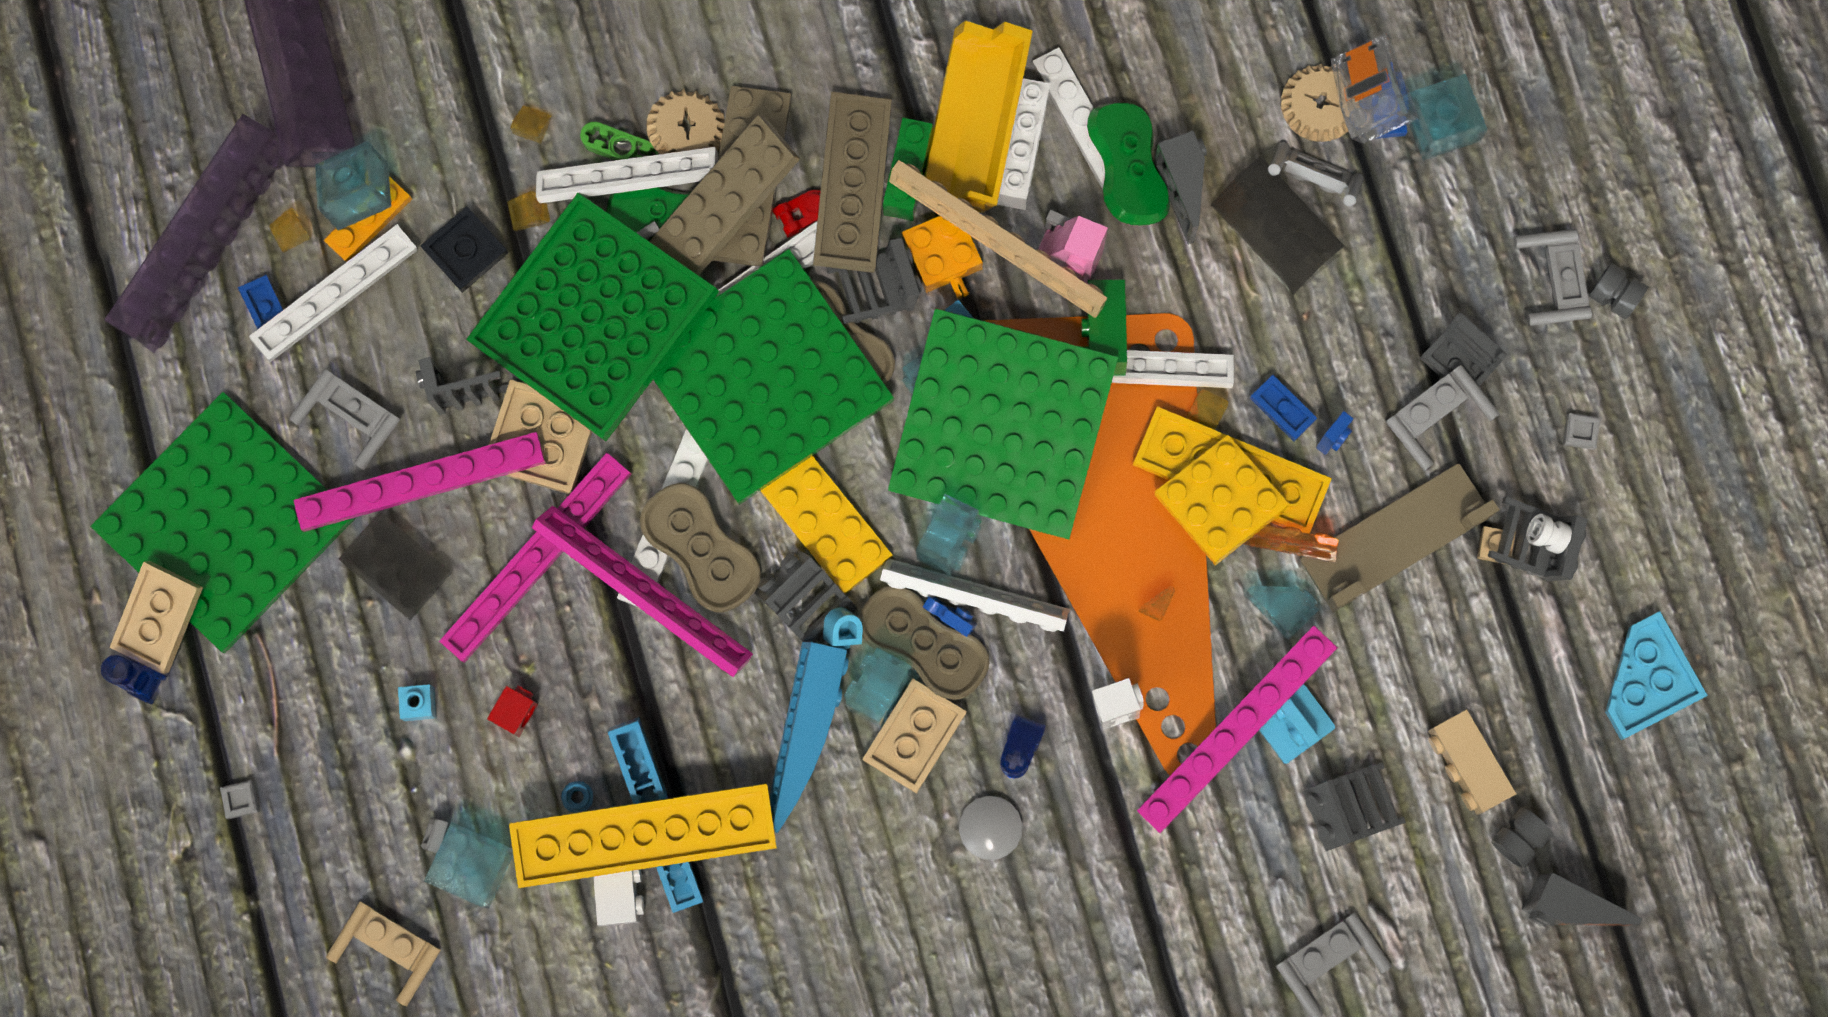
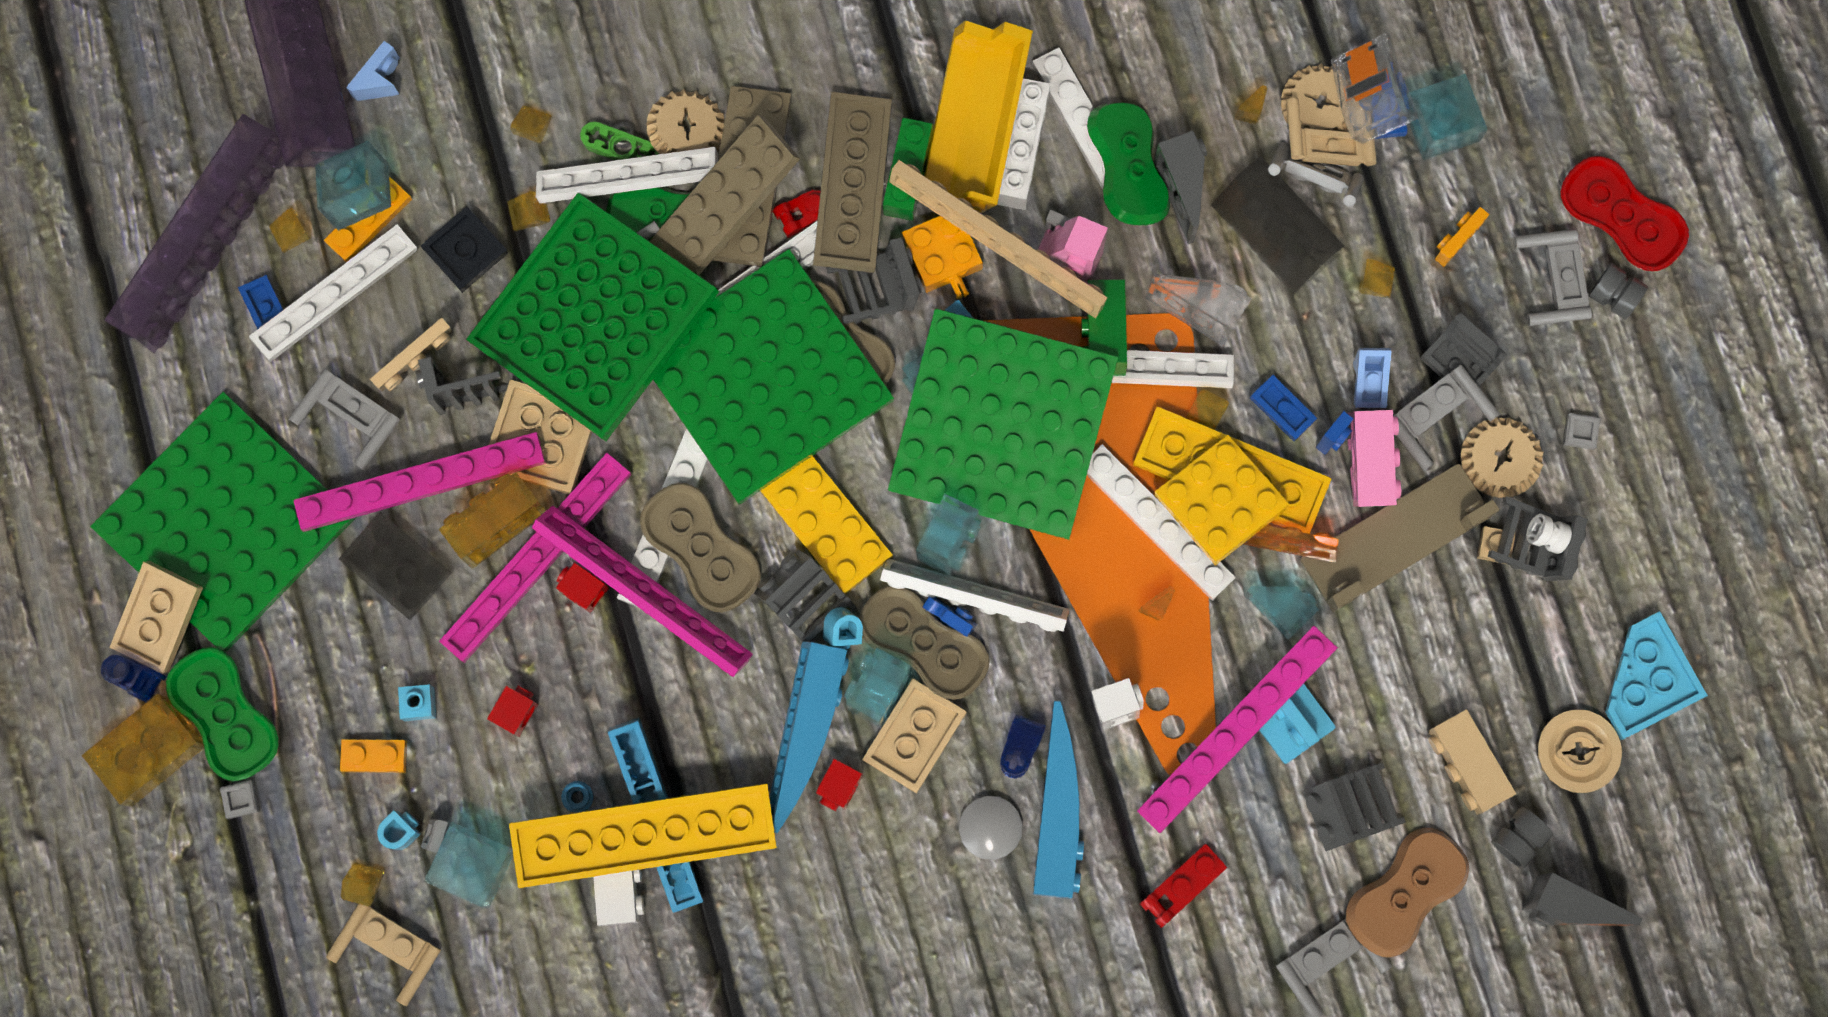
none -> clear yellow brick [81,694,204,807]
none -> green plate [166,647,278,781]
none -> light orange plate [340,739,407,773]
none -> clear yellow slope [341,862,385,906]
none -> light blue slope [346,41,400,101]
none -> tan plate [370,318,452,392]
none -> medium azure plate [377,810,421,850]
none -> clear yellow brick [439,472,546,569]
none -> red brick [556,562,609,614]
none -> red brick [816,759,863,812]
none -> dark azure slope [1033,701,1084,899]
none -> white plate [1087,444,1236,601]
none -> red plate [1140,844,1228,928]
none -> clear slope [1145,274,1252,347]
none -> clear yellow slope [1235,85,1267,125]
none -> tan plate [1286,98,1377,166]
none -> medium nougat plate [1346,828,1469,957]
none -> bright pink wedge [1347,410,1401,507]
none -> light blue slope [1353,348,1391,408]
none -> clear yellow slope [1359,259,1395,298]
none -> light orange plate [1435,207,1490,267]
none -> tan gear [1461,417,1543,498]
none -> tan gear [1537,710,1622,793]
none -> red plate [1561,156,1689,272]

